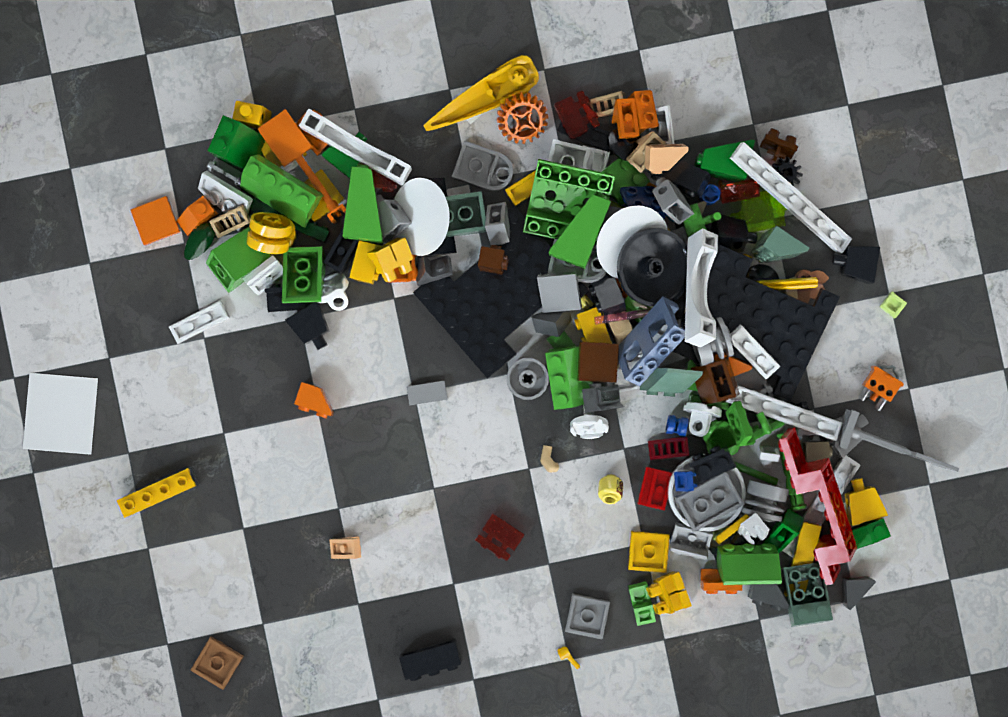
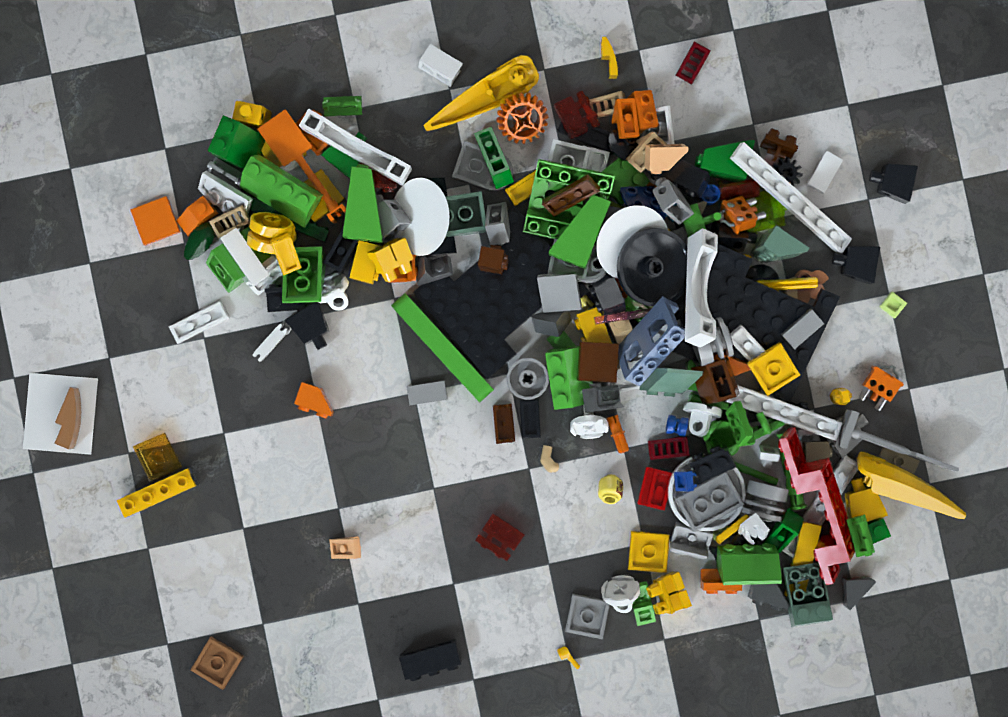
none -> medium nougat slope [54,387,82,449]
none -> clear yellow slope [133,433,182,482]
none -> white tile [220,228,270,287]
none -> white piece [253,321,292,362]
none -> yellow tile [270,233,302,275]
none -> bright green hinge [322,96,362,117]
none -> bright green beam [391,293,494,403]
none -> white hinge [418,44,463,87]
none -> green slope [474,126,514,189]
none -> reddish brown hinge [493,404,515,444]
none -> black tile [519,399,541,439]
none -> reddish brown tile [542,175,600,216]
none -> yellow slope [601,37,618,79]
none -> white tile [601,575,640,613]
none -> orange axle [606,415,629,453]
none -> dark red slope [675,41,711,85]
none -> orange piece [719,196,766,234]
none -> yellow tile [747,342,800,396]
none -> light grey tile [781,308,824,349]
none -> white tile [807,151,843,194]
none -> yellow hinge [830,388,852,405]
none -> bright green hinge [846,514,875,557]
none -> yellow piece [857,452,966,519]
none -> black torso [869,164,918,204]
none -> dark tan plate [878,447,920,474]

